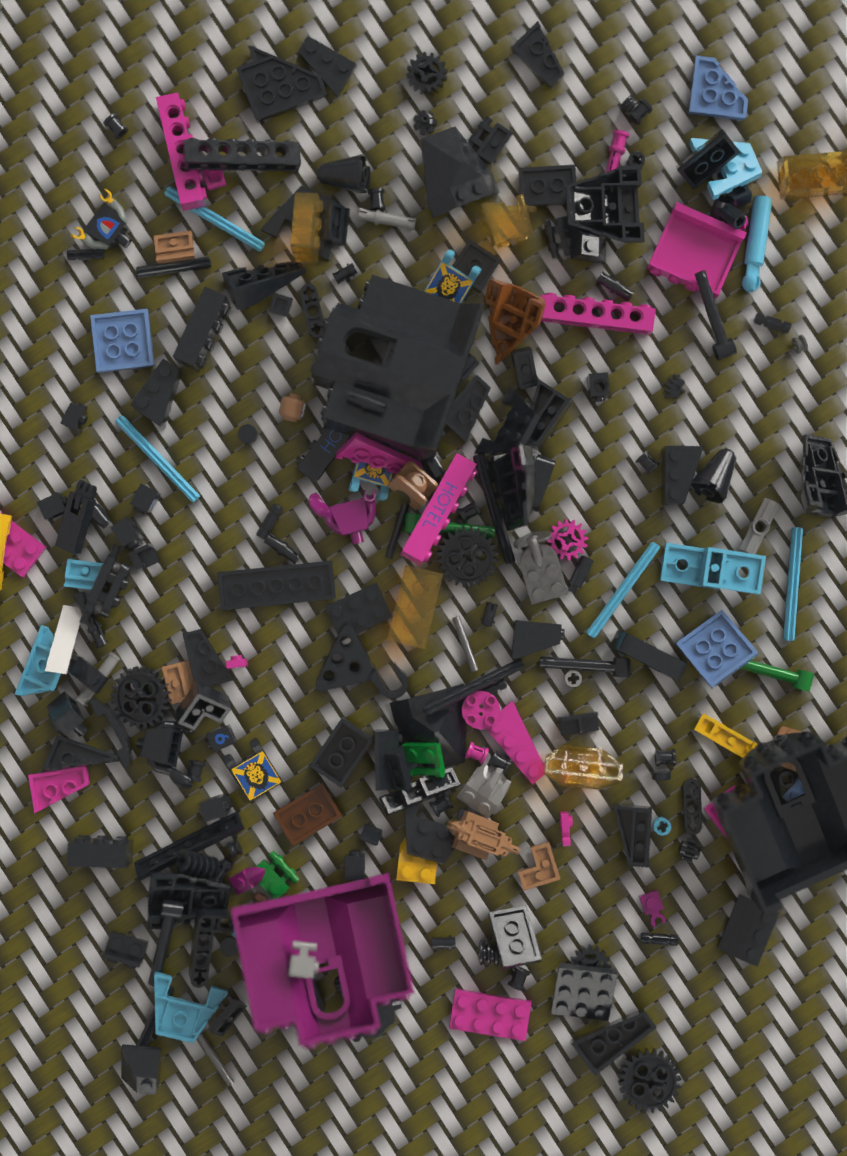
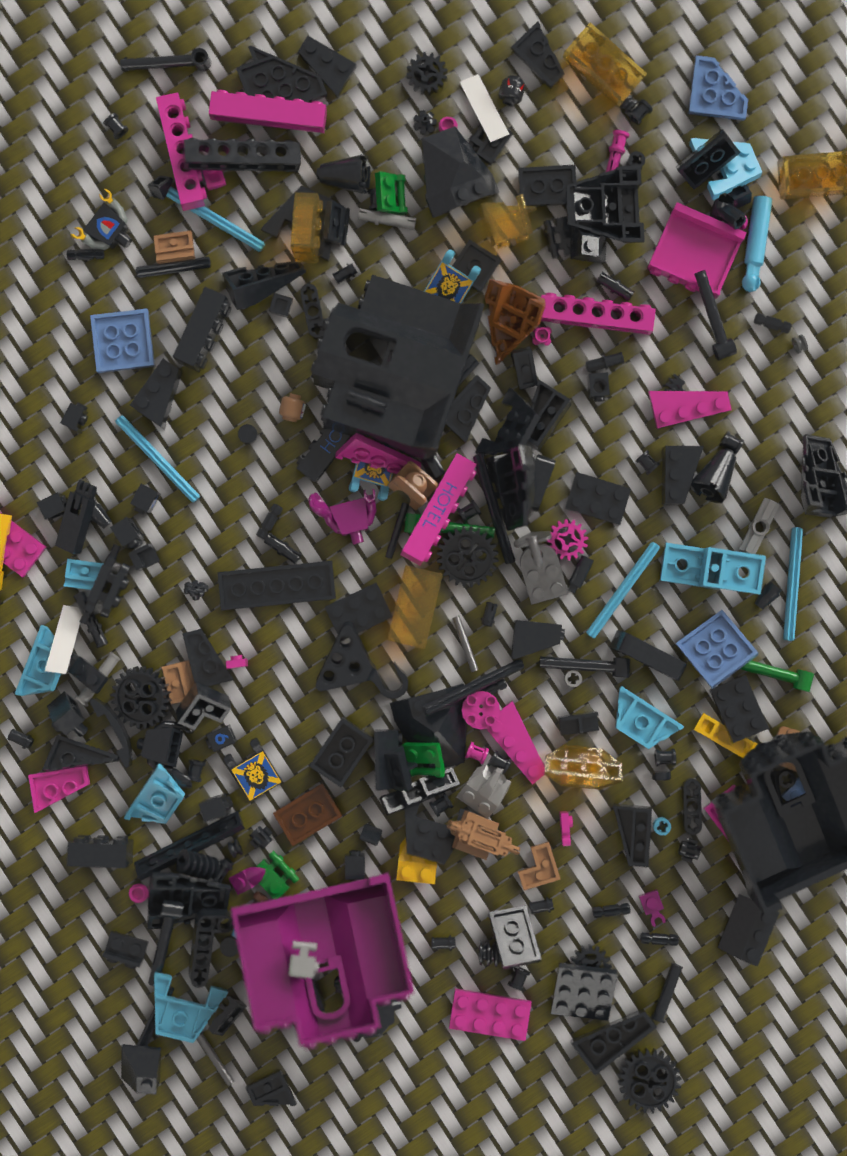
none -> black pin [7,729,34,749]
none -> black piece [120,48,211,72]
none -> medium azure wing [124,764,185,824]
none -> dark pink plate [129,883,148,903]
none -> black slope [147,175,173,200]
none -> black plant [184,580,208,601]
none -> dark pink brick [209,90,327,133]
none -> black wing [245,1069,297,1106]
none -> black gear [249,826,273,850]
none -> green plate [375,171,408,215]
none -> dark pink plate [439,117,458,132]
none -> white sticker [460,74,509,142]
none -> black head [498,75,525,106]
none -> black pin [529,897,554,915]
none -> dark pink plate [532,326,552,346]
none -> clear yellow brick [563,22,647,108]
none -> black plate [565,472,631,526]
none -> black axle [585,352,624,372]
none -> black axle [592,903,631,918]
none -> medium azure wing [615,686,684,749]
none -> dark pink wing [648,391,732,428]
none -> black pin [650,962,683,1023]
none -> black plate [709,675,769,743]
none -> black bush [719,431,744,455]
none -> black cone [754,581,782,610]

